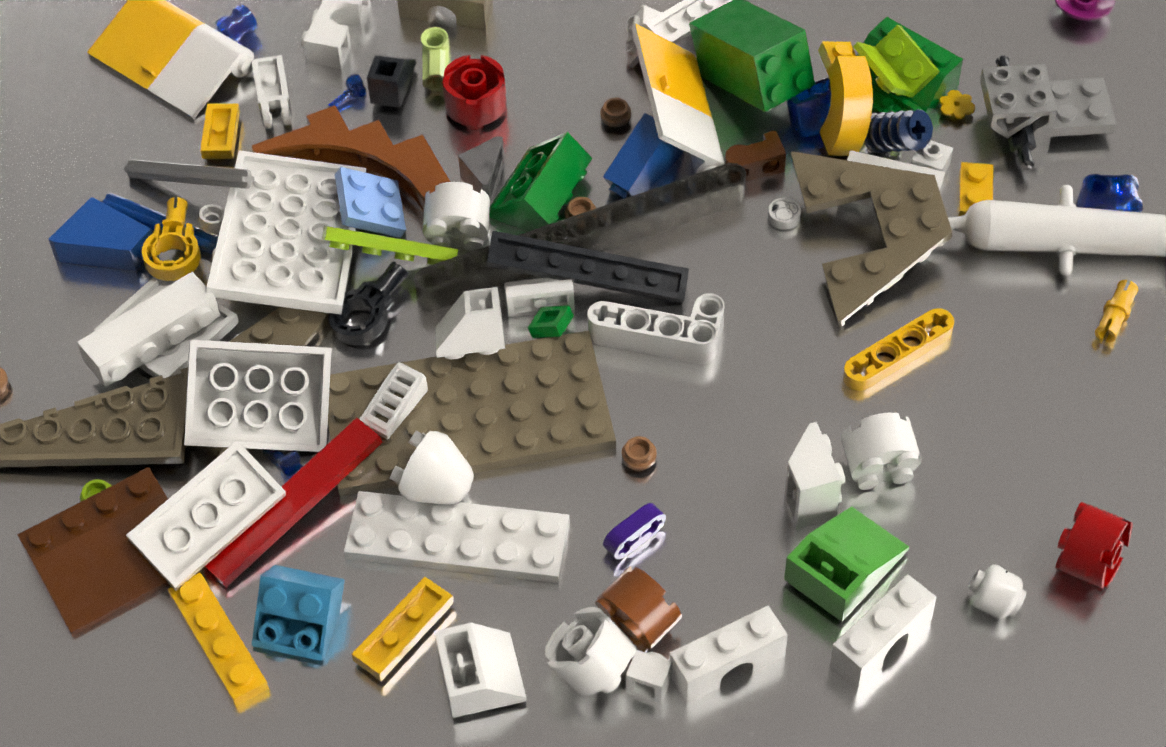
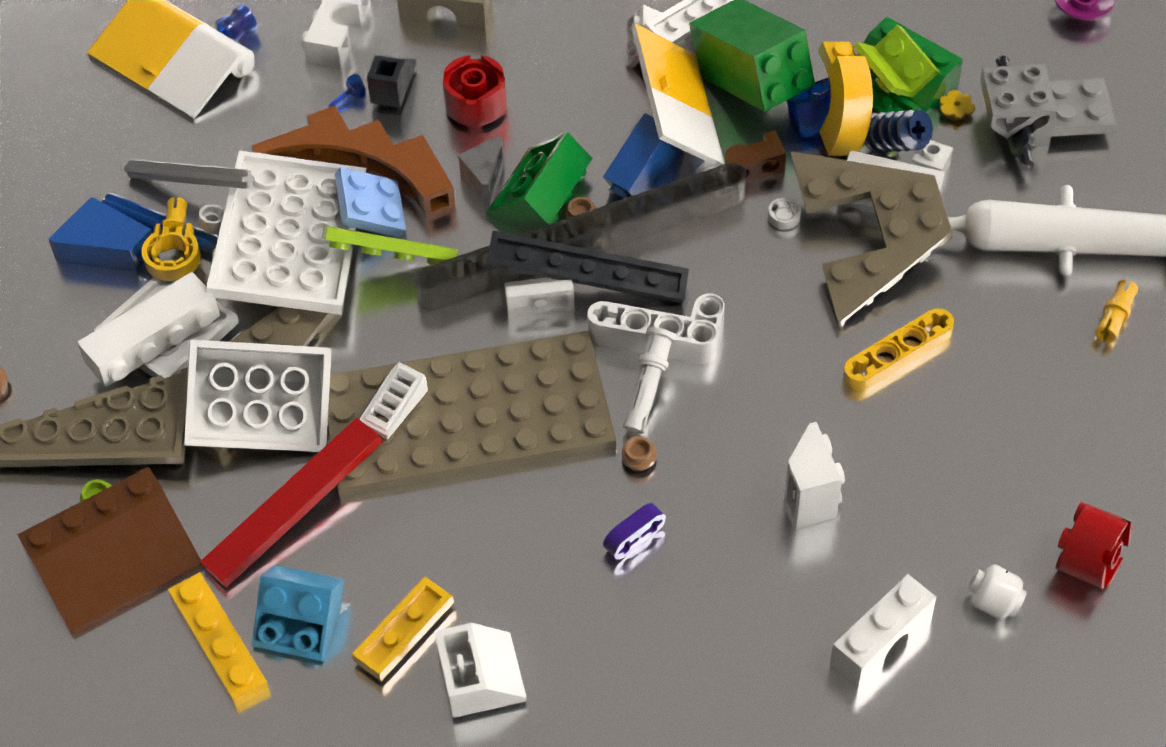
white plate [126,440,286,591] -> none
yellow plate [200,104,240,159] -> none
white hinge [252,55,292,129] -> none
clear blue hand [262,449,303,476] -> none
black pin [329,262,408,345] -> none
white plate [344,491,570,584] -> none
white piece [390,431,474,505] -> none
yellowish green piece [421,27,451,92] -> none
white brick [422,182,490,252] -> none
white slope [436,287,505,360] -> none
green plate [528,305,574,338] -> none
white brick [545,607,636,696] -> none
dark orange brick [595,566,682,653] -> none
medium nougat plate [600,98,631,127] -> none
white plate [626,650,672,705] -> none
white arch [669,605,788,704] -> none
bright green slope [784,506,909,622] -> none
white brick [841,413,922,490] -> none
yellow plate [958,162,993,217] -> none
clear blue piece [1076,174,1143,213] -> none
none -> white pin [623,327,677,434]

